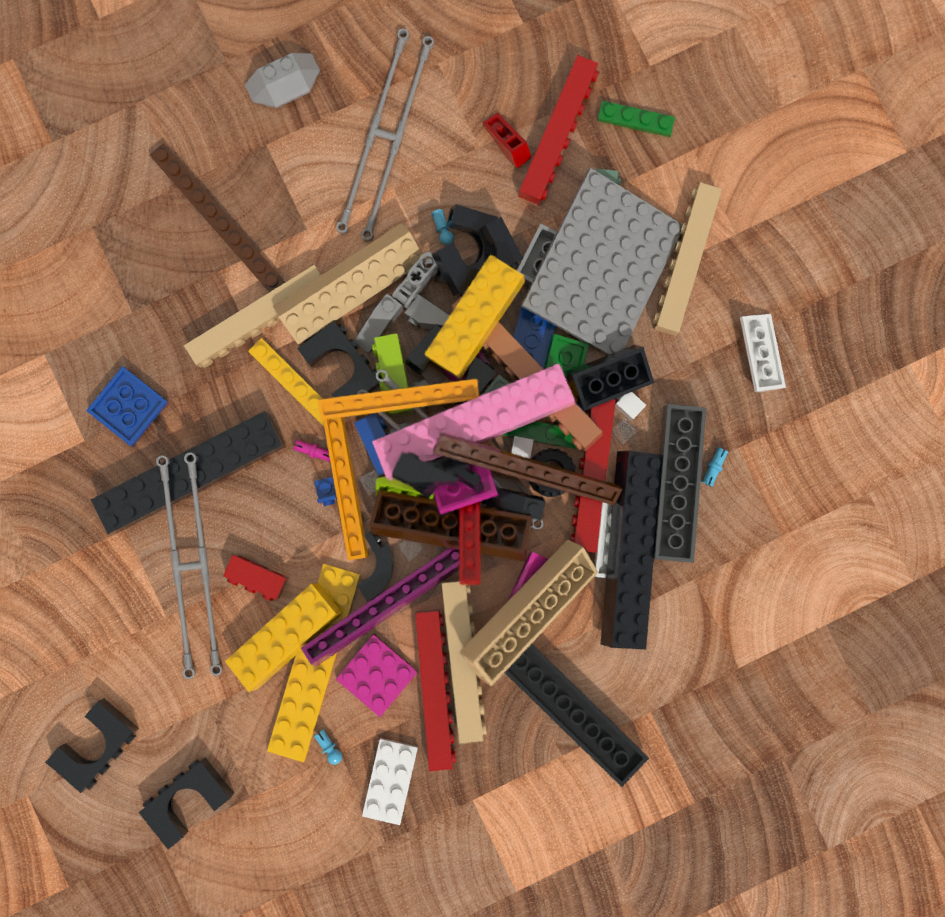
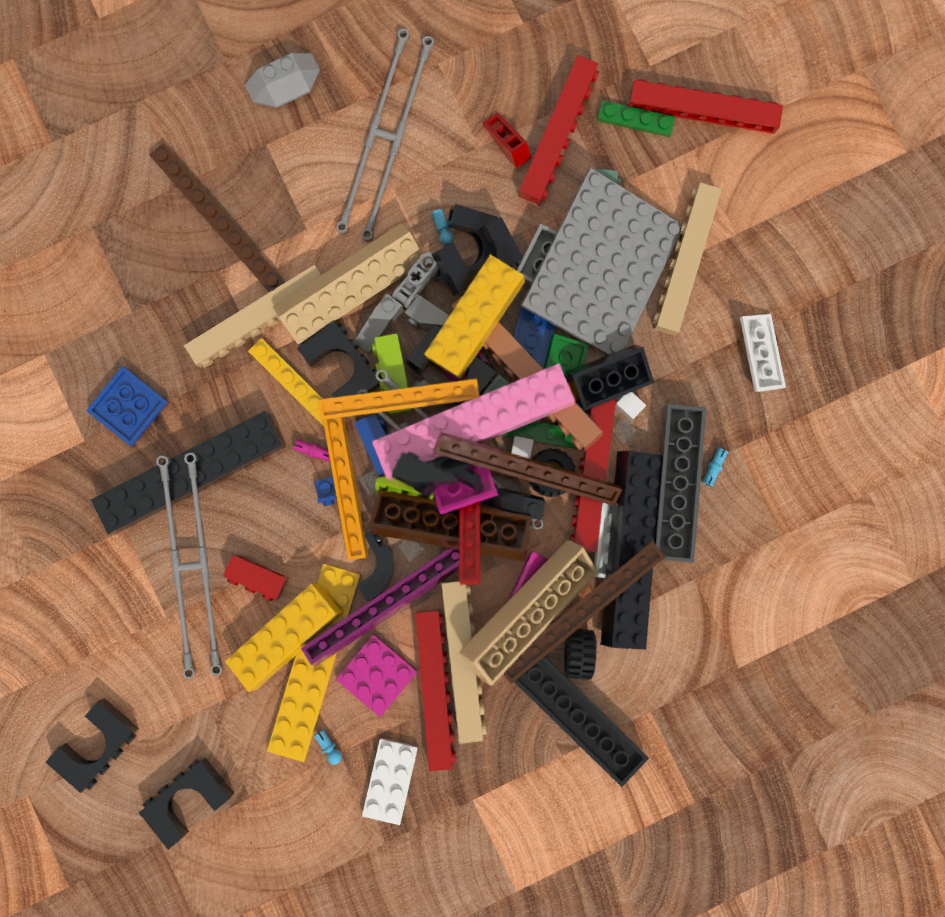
none -> reddish brown plate [503,541,666,683]
none -> black tyre [564,629,597,680]
none -> red brick [628,79,783,134]

